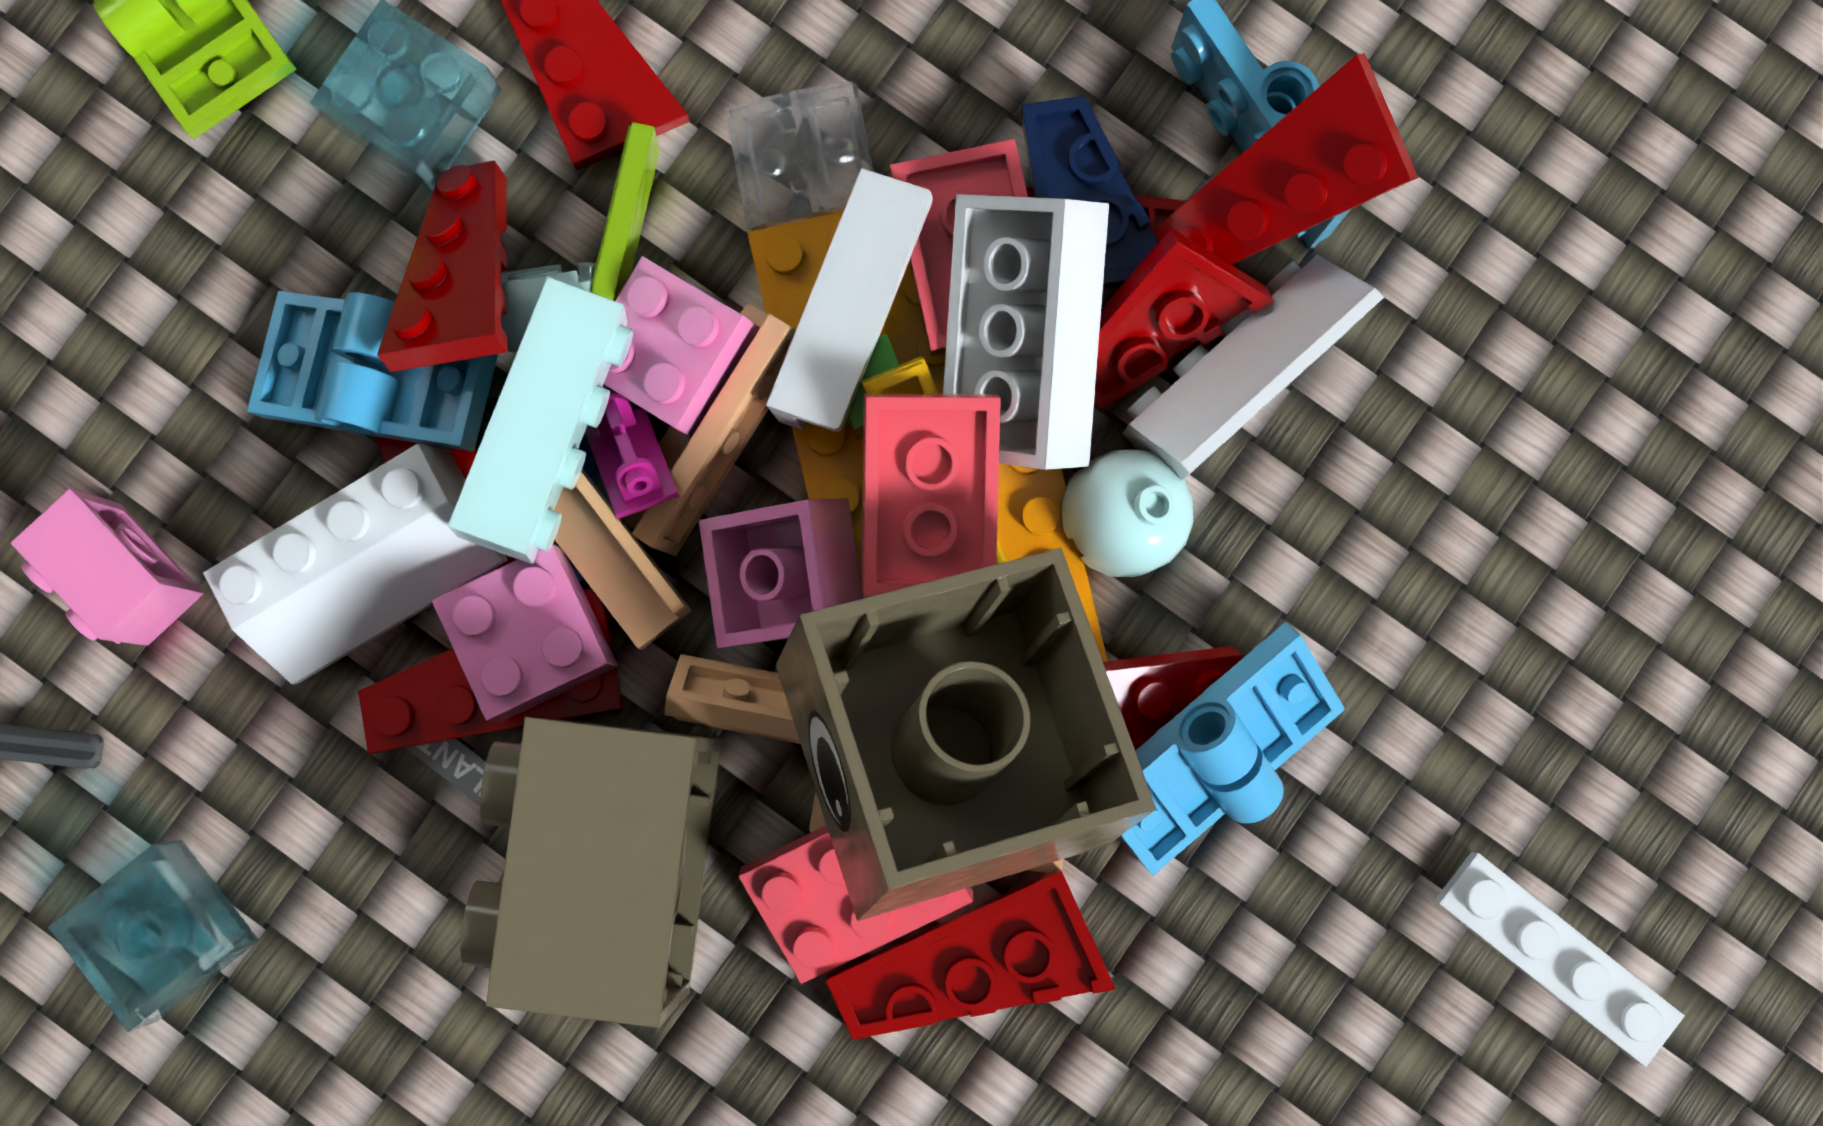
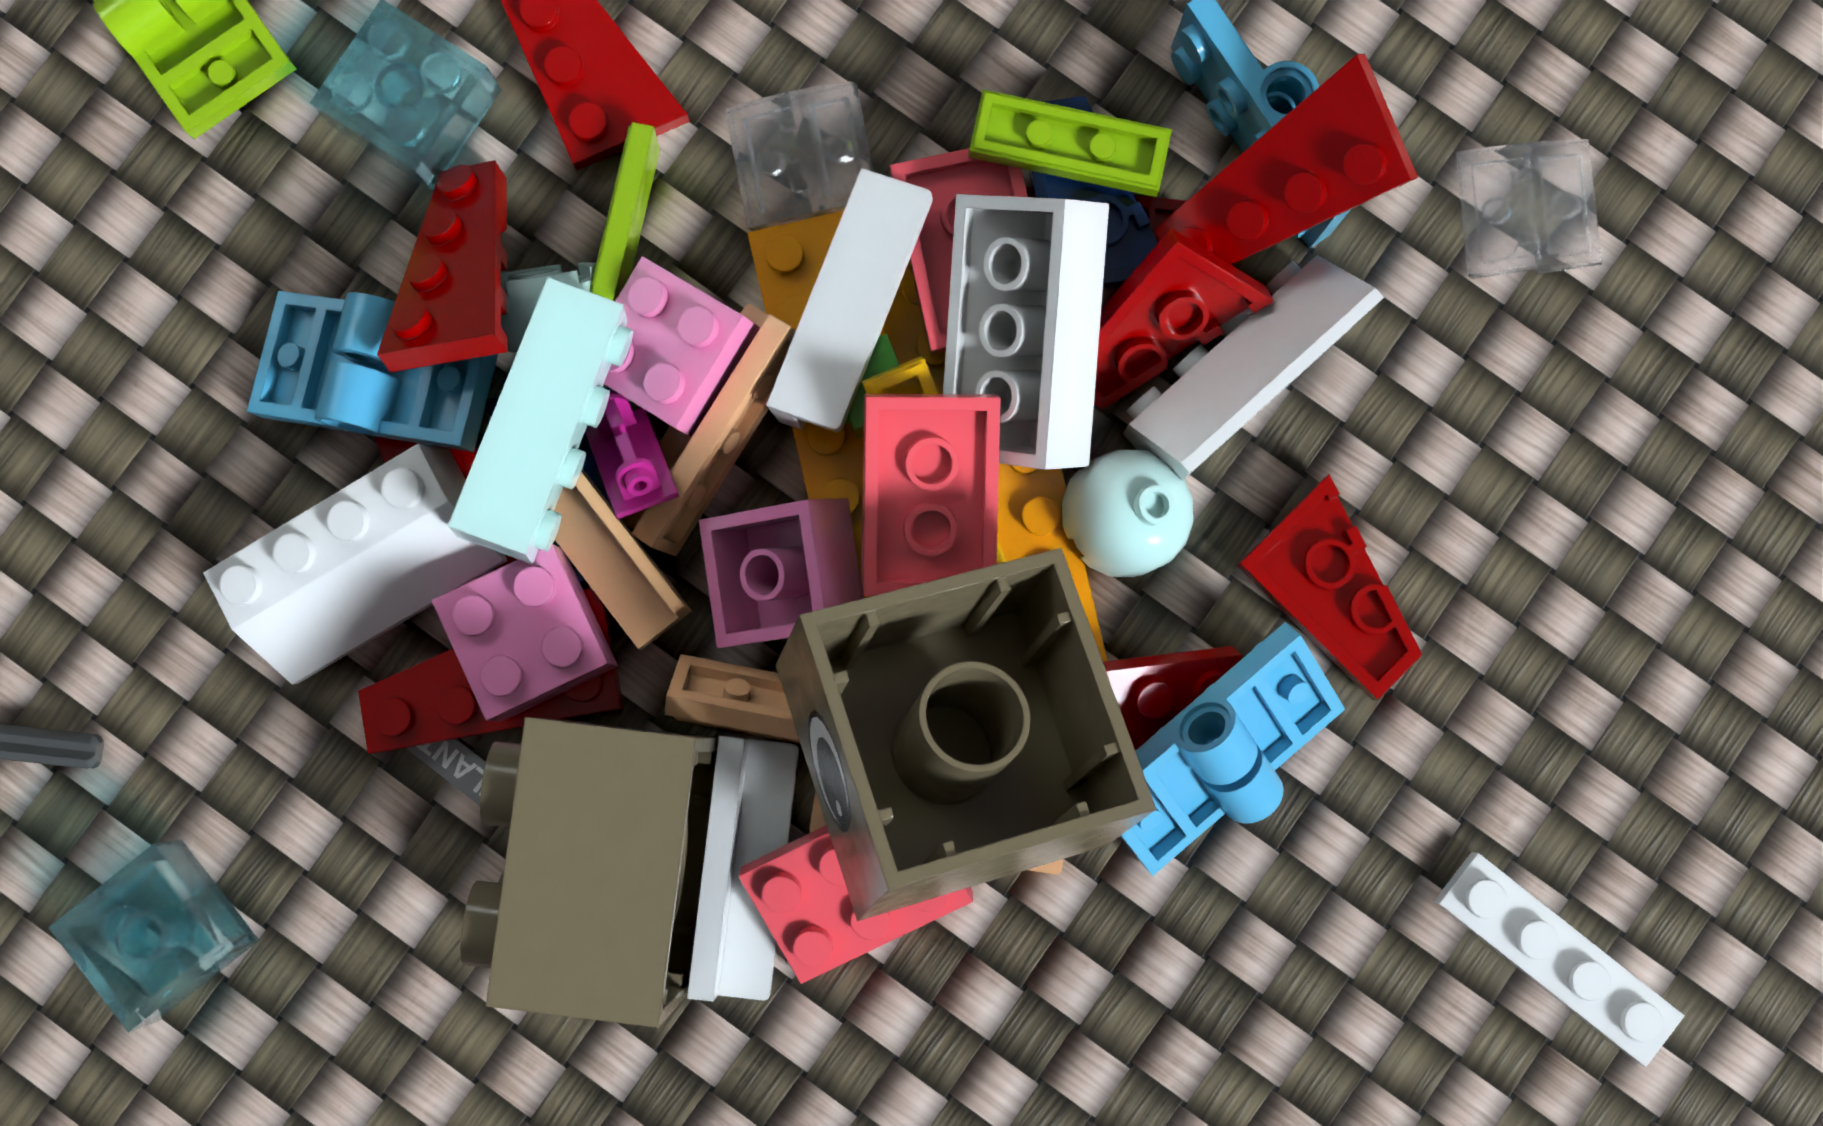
bright pink brick [11,488,204,646] -> none
red wing [826,868,1116,1040] -> none
none -> white panel [687,736,799,1002]
none -> lime tile [968,89,1172,197]
none -> red wing [1236,474,1423,700]
none -> clear slope [1456,139,1602,279]

